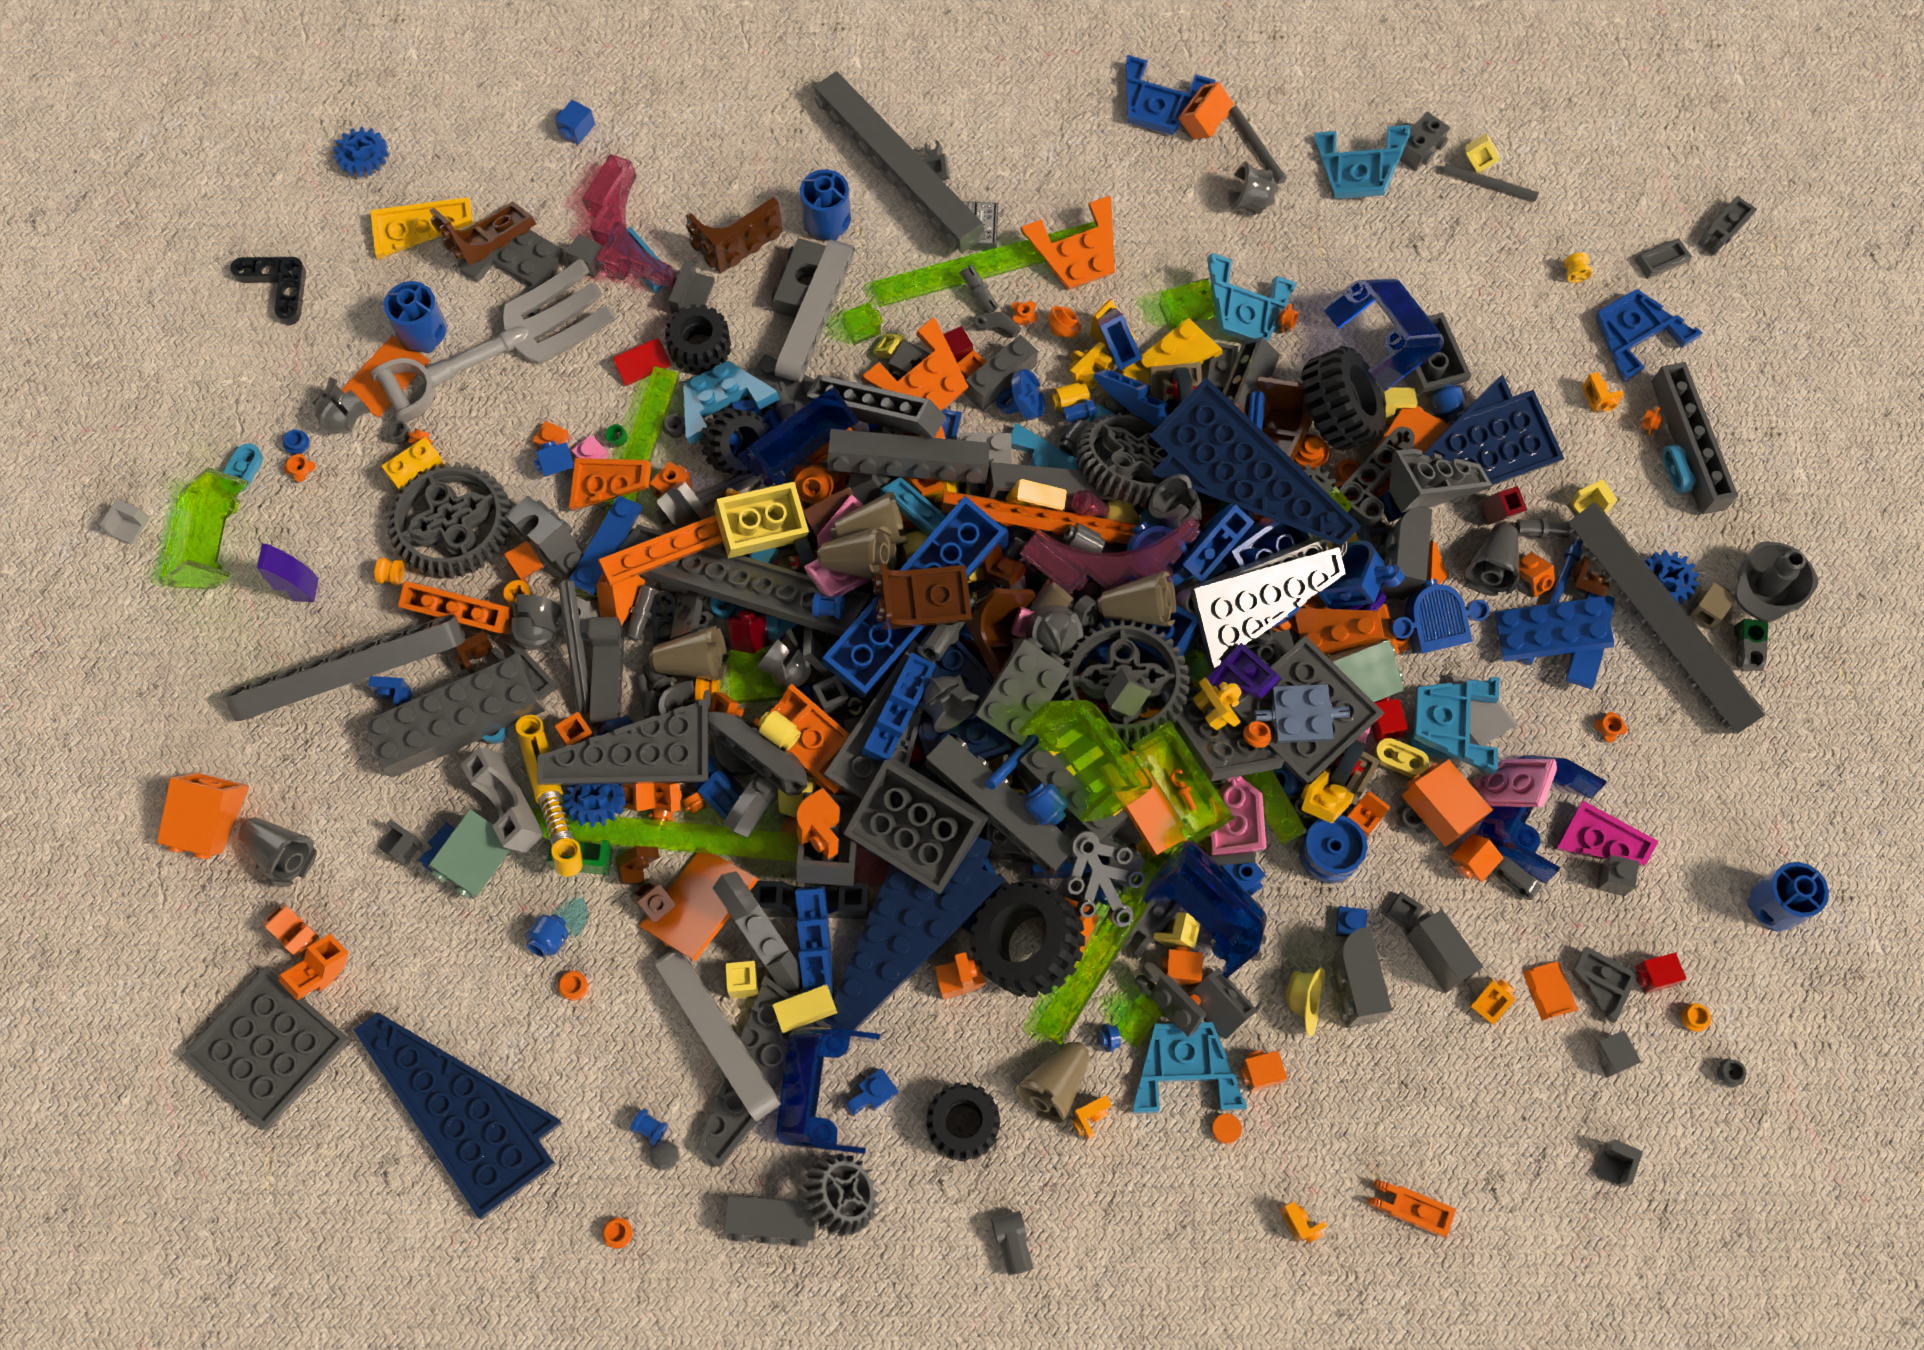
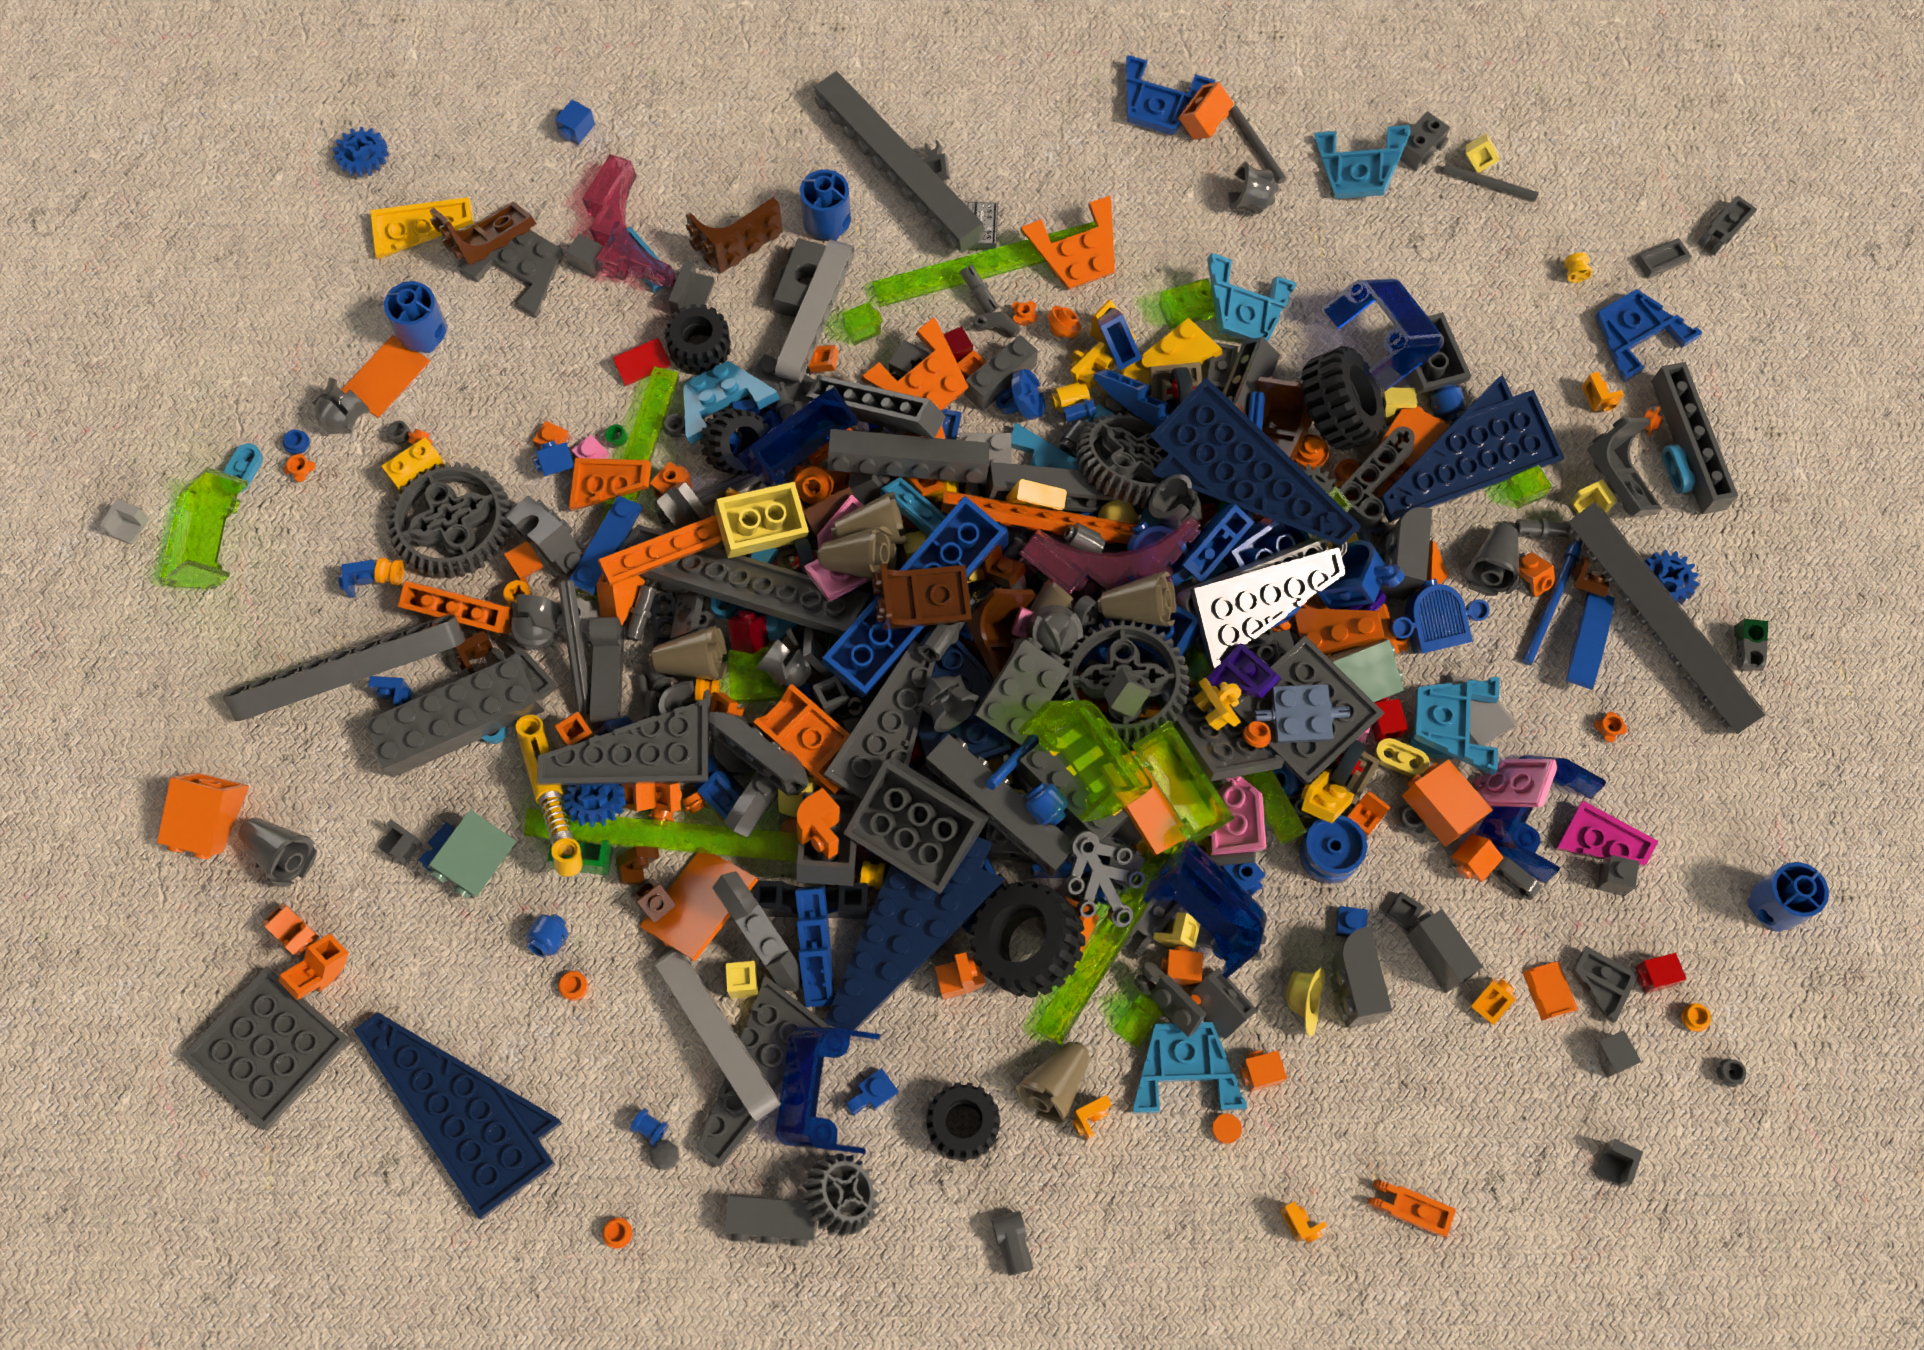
black beam [230,257,306,326] -> none
dark purple slope [257,543,319,602] -> none
light grey piece [371,259,616,423] -> none
light grey arch [461,747,545,853] -> none
clear light blue tile [559,897,589,937] -> none
light yellow brick [758,710,801,750] -> none
light yellow tile [773,984,837,1033] -> none
blue bush [812,592,845,619] -> none
blue slope [862,652,936,764] -> none
light yellow tile [873,334,907,359] -> none
clear pink cone [1071,490,1109,518] -> none
blue plate [1097,1023,1121,1053] -> none
orange hand [1170,769,1197,811] -> none
orange plate [1278,303,1299,333] -> none
dark grey wedge [1389,449,1493,512] -> none
dark red brick [1480,486,1527,525] -> none
blue plate [1495,597,1614,662] -> none
dark tan brick [1689,582,1736,630] -> none
dark grey piece [1735,541,1818,622] -> none
none -> blue bracket [338,560,376,598]
none -> orange plate [808,345,839,373]
none -> yellow wheel [860,860,886,890]
none -> clear neon green brick [1505,465,1552,509]
none -> dark grey bracket [1587,417,1663,516]

